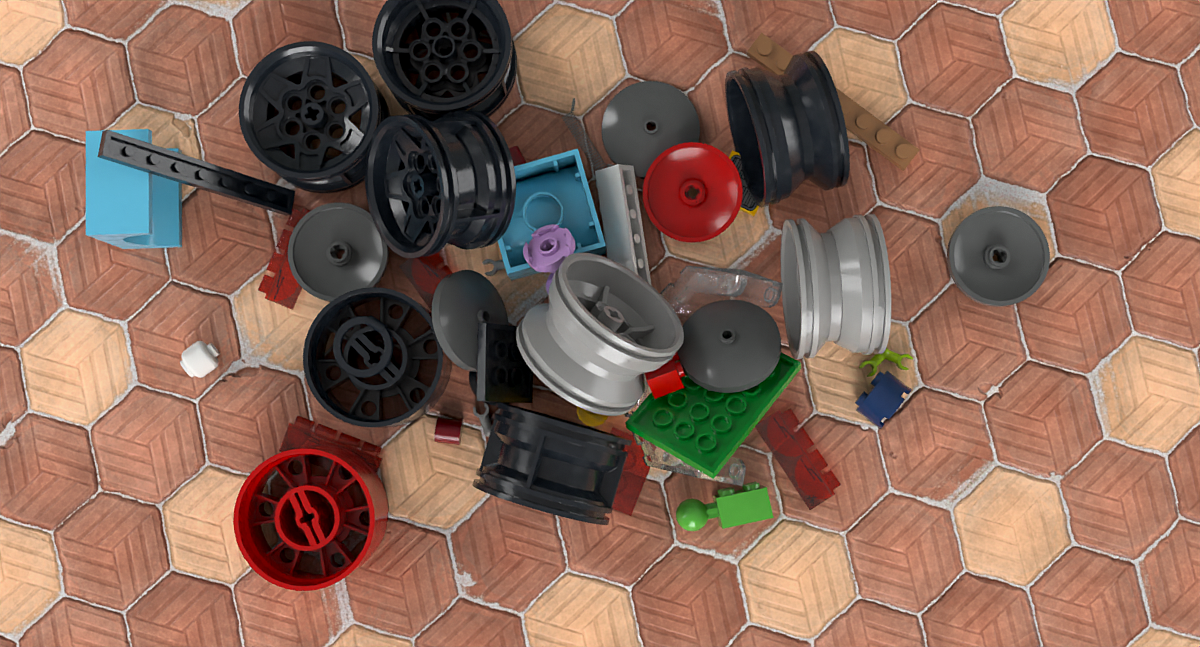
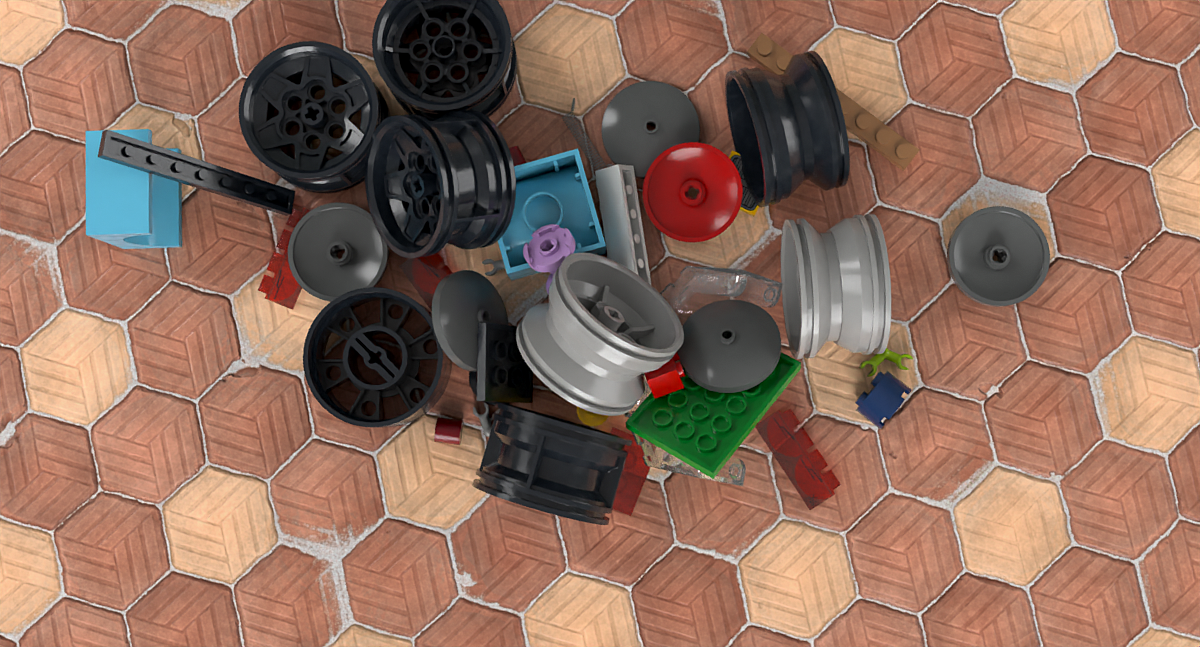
white head [180,341,220,378] -> none
red wheel [233,444,388,591] -> none
clear red windscreen [279,416,383,478] -> none
black piece [333,315,394,378] -> none
bright green brick [676,482,774,531] -> none

